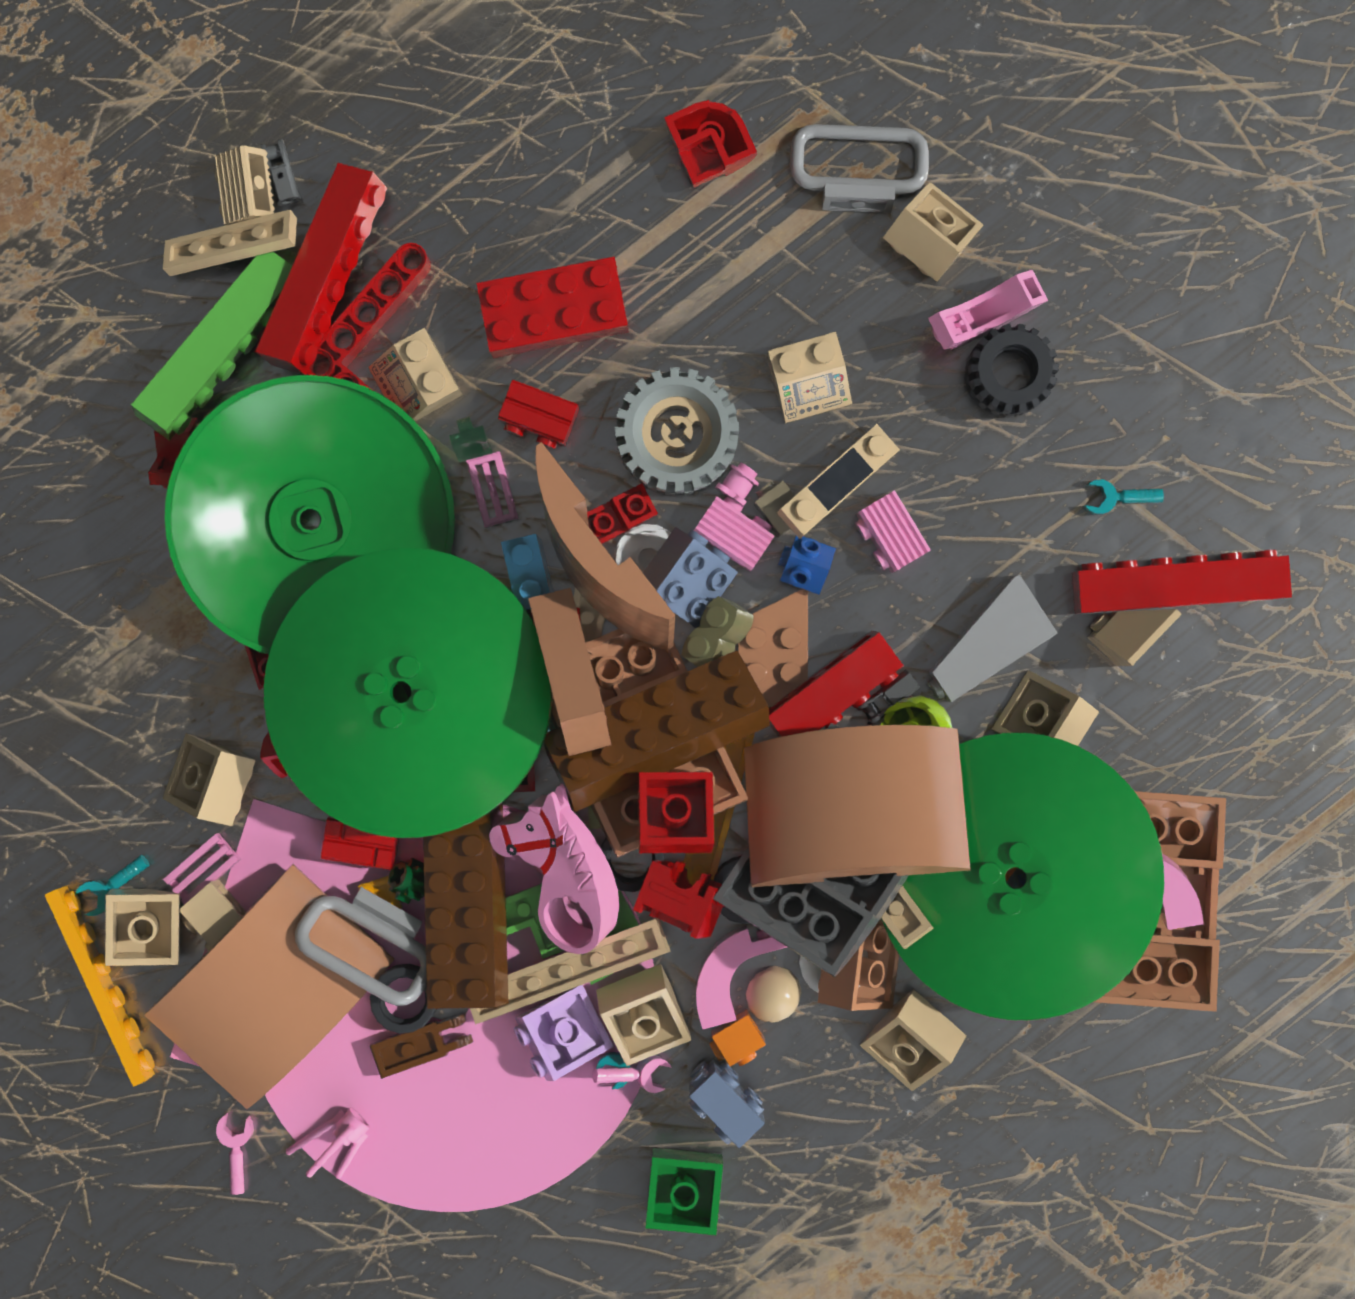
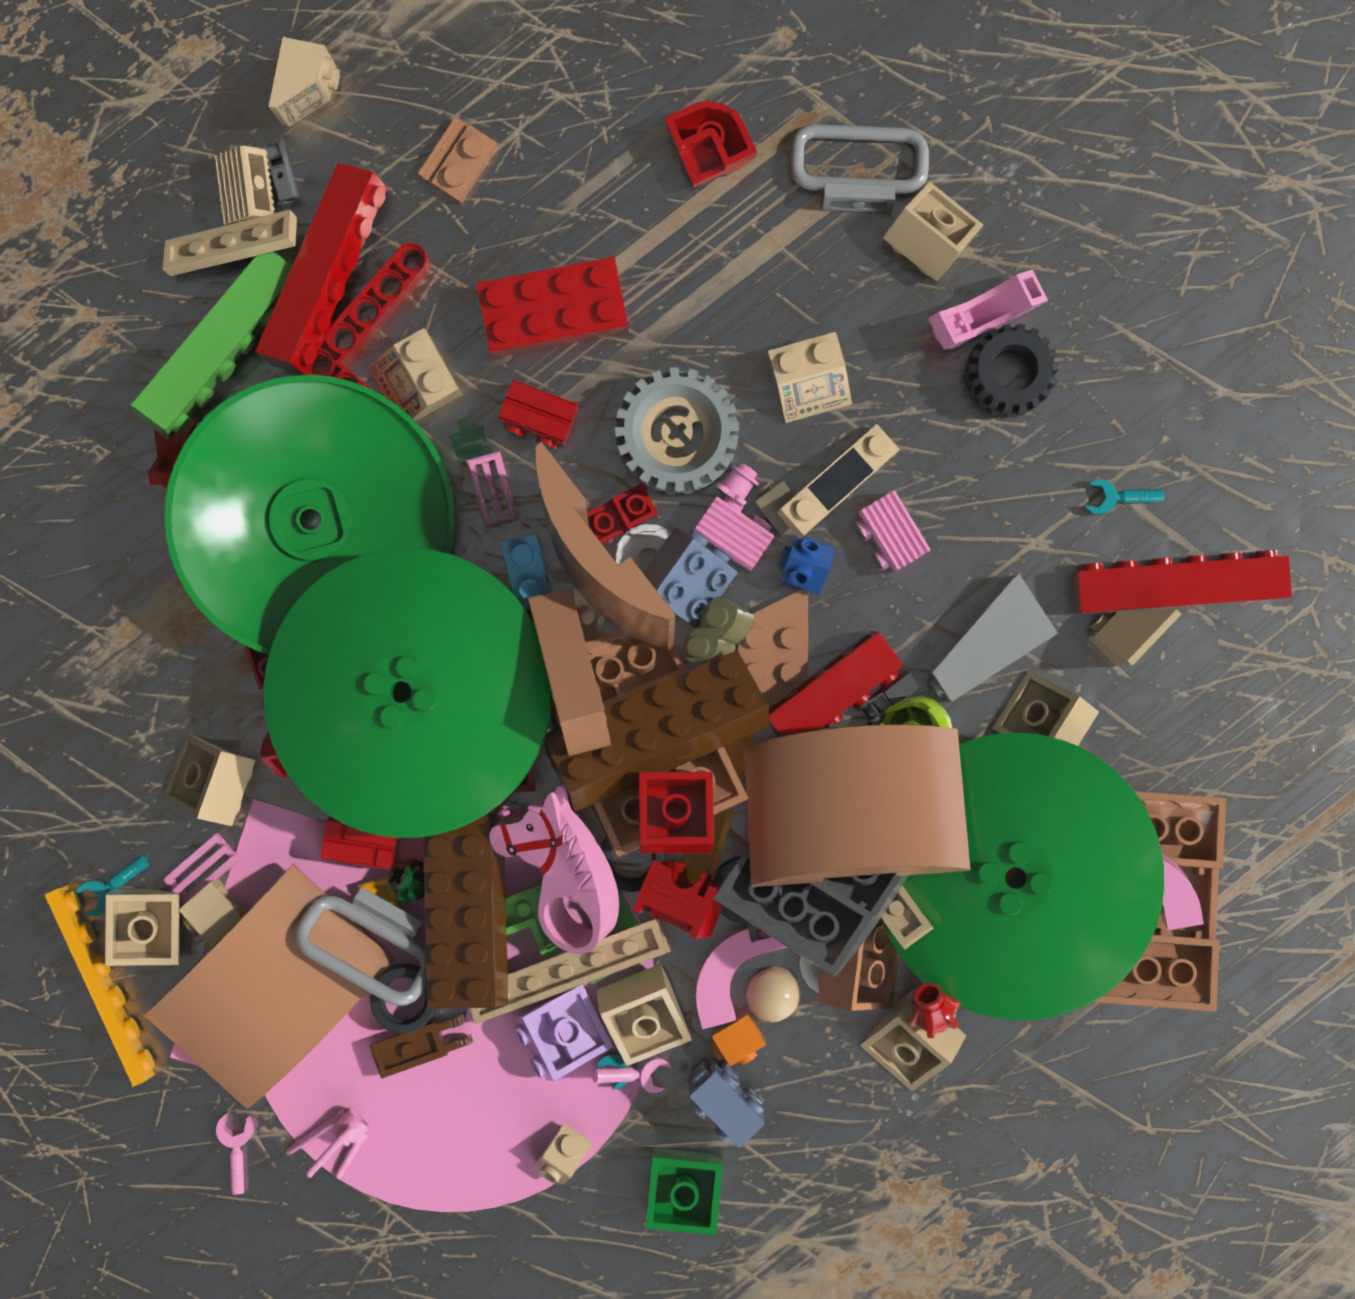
none -> tan slope [268,37,340,127]
none -> nougat plate [418,116,499,204]
none -> tan bracket [534,1123,593,1185]
none -> red rock [908,983,960,1038]

